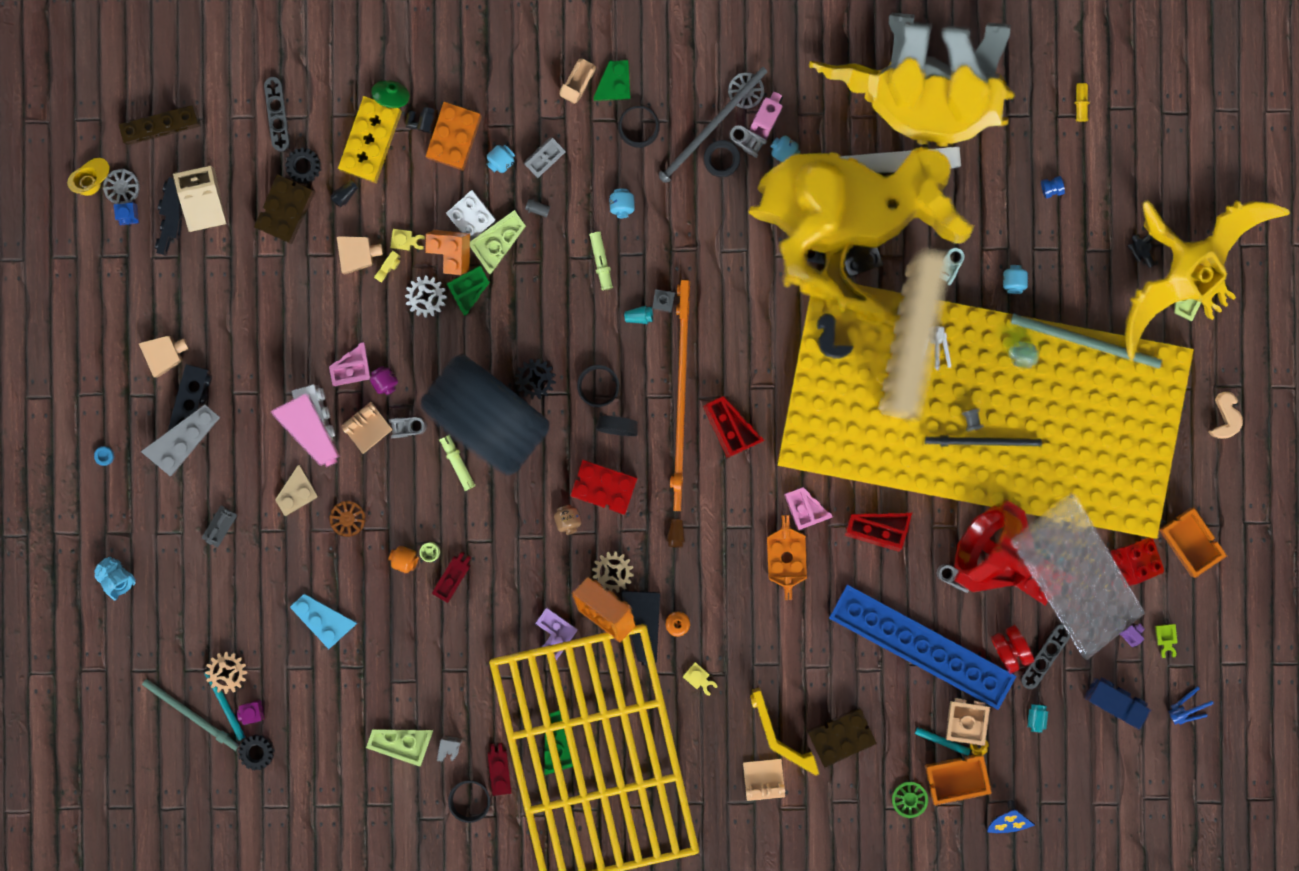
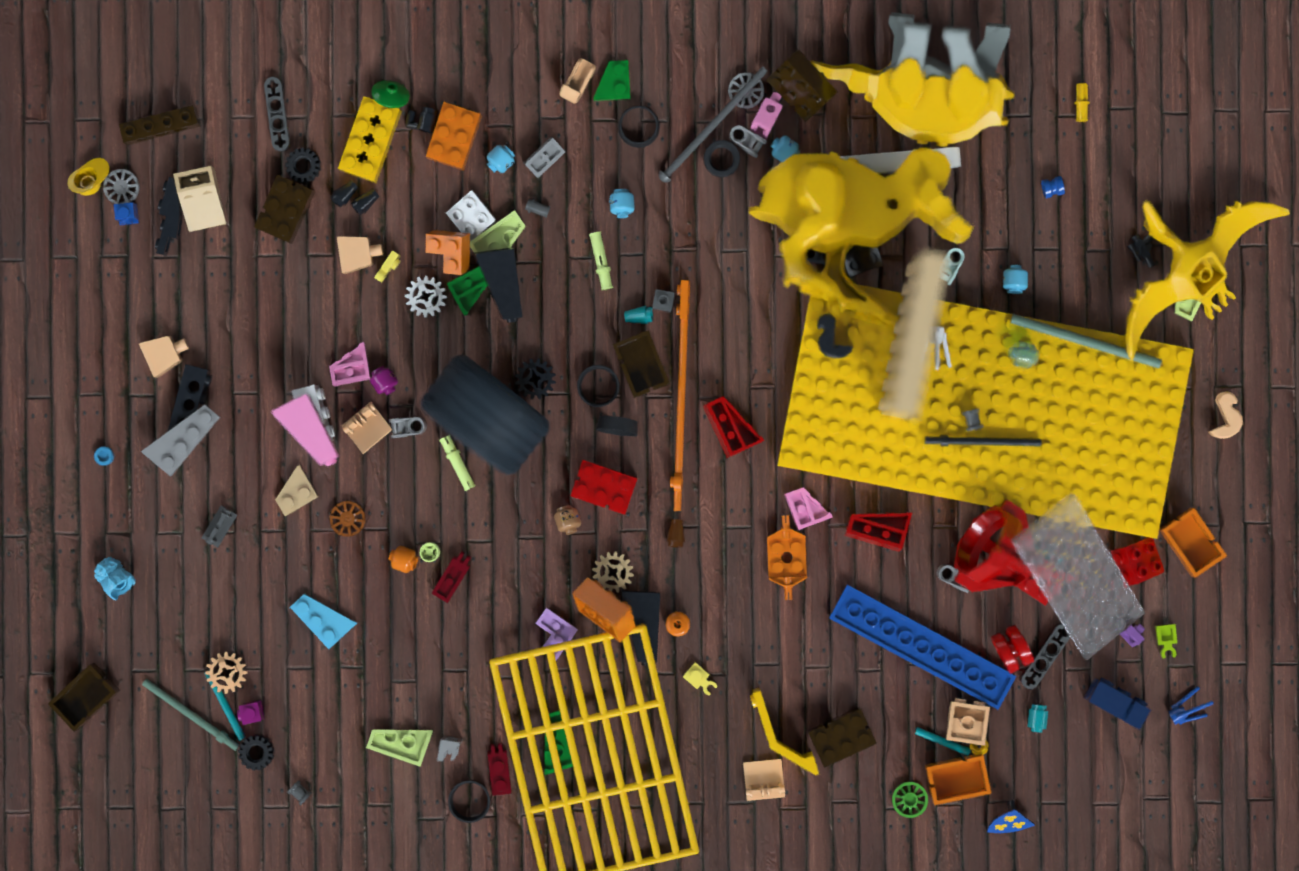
light yellow plate [390,229,425,251] -> none
none -> dark brown piece [48,663,121,732]
none -> dark grey bush [287,780,312,806]
none -> black cone [350,188,379,215]
none -> black slope [474,248,523,323]
none -> dark brown piece [613,330,670,399]
none -> dark brown piece [767,49,837,122]

